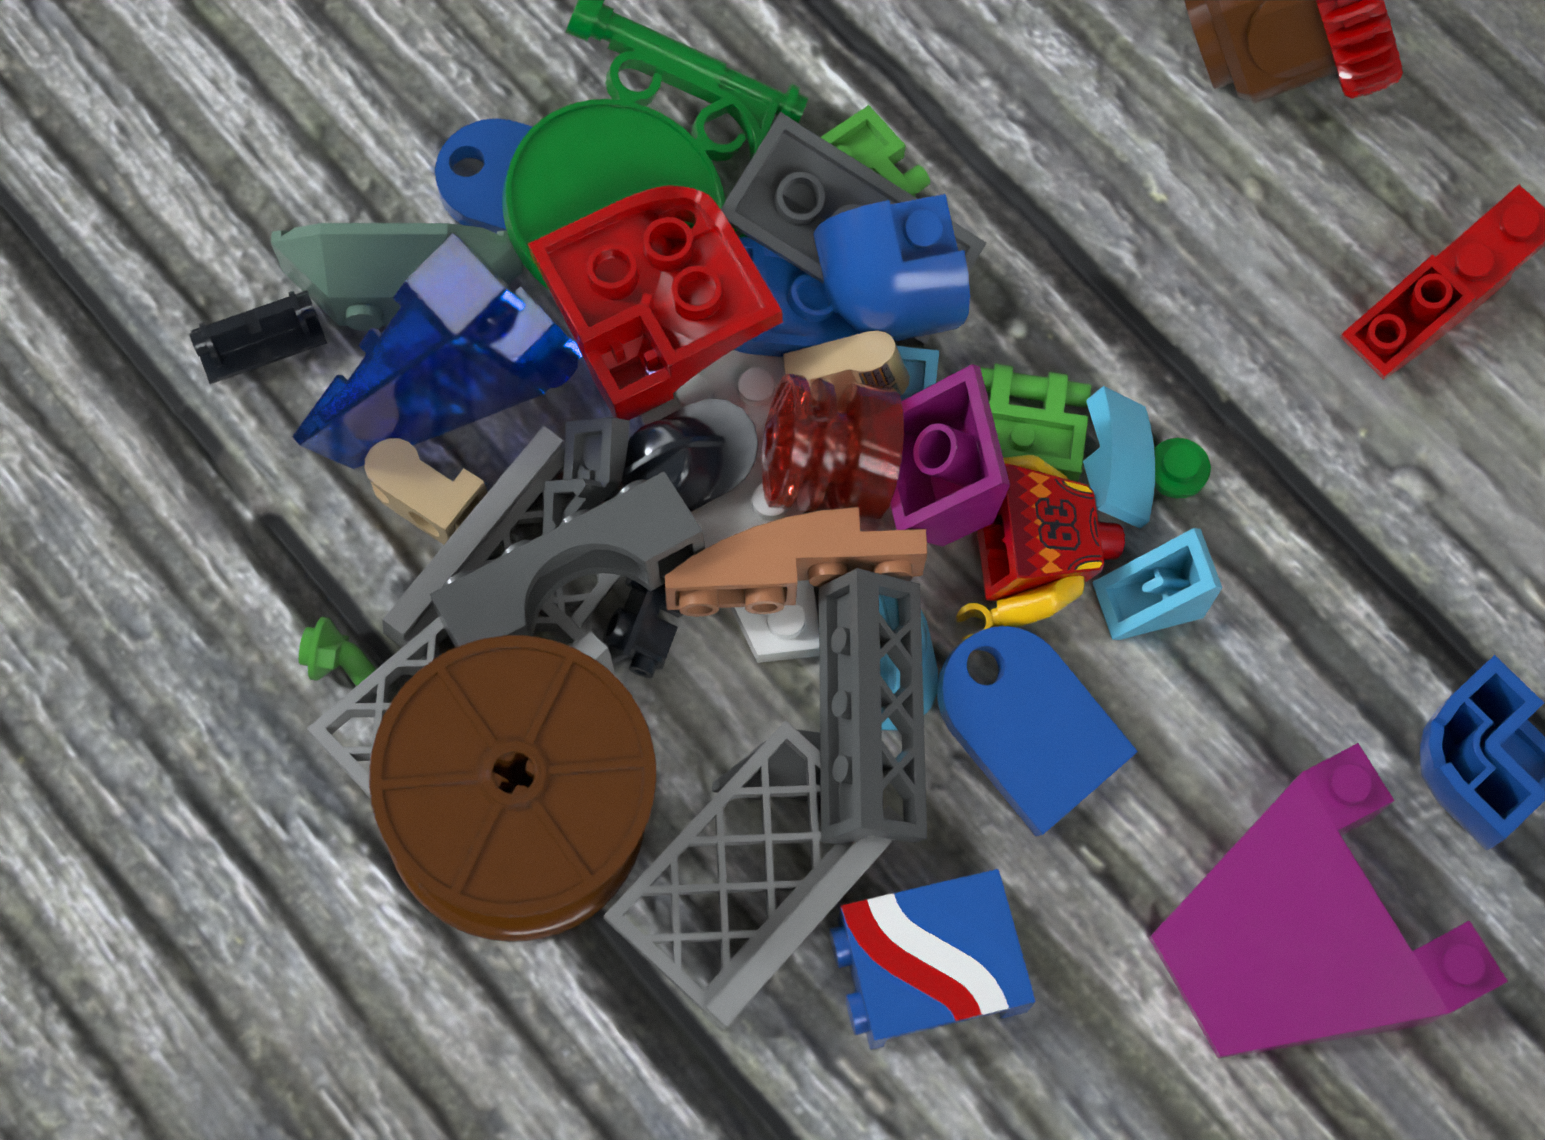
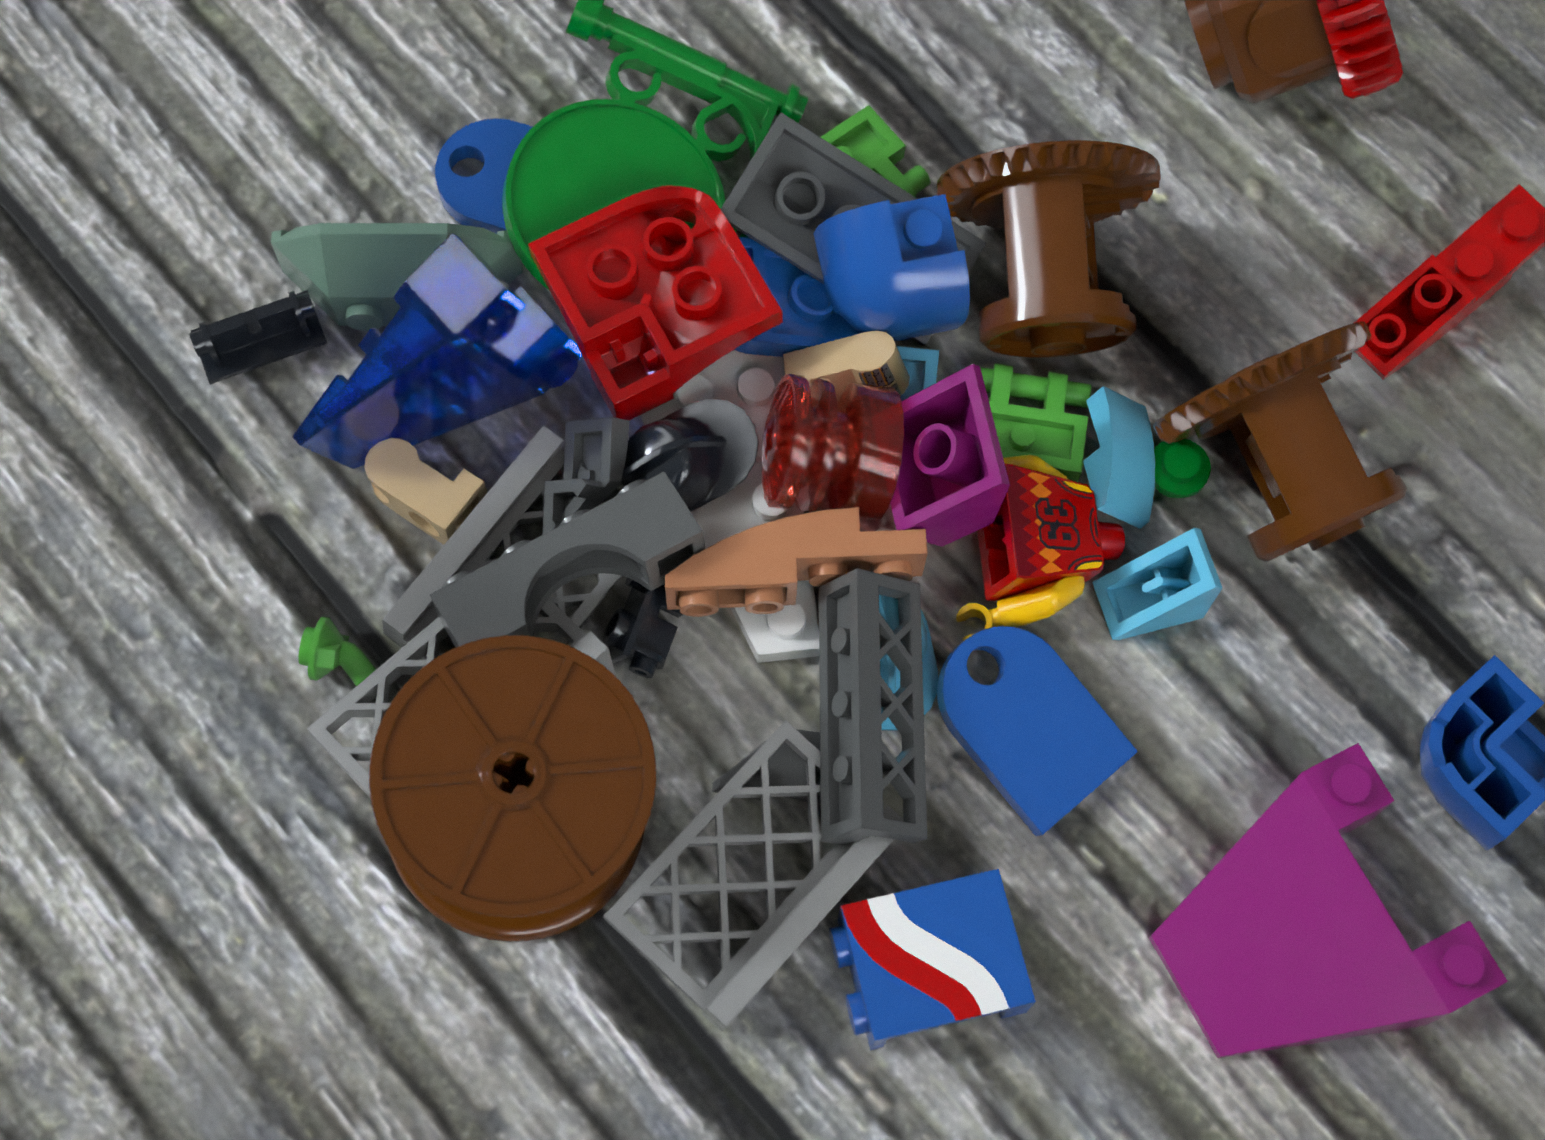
none -> reddish brown piece [936,140,1161,358]
none -> reddish brown piece [1153,321,1407,562]

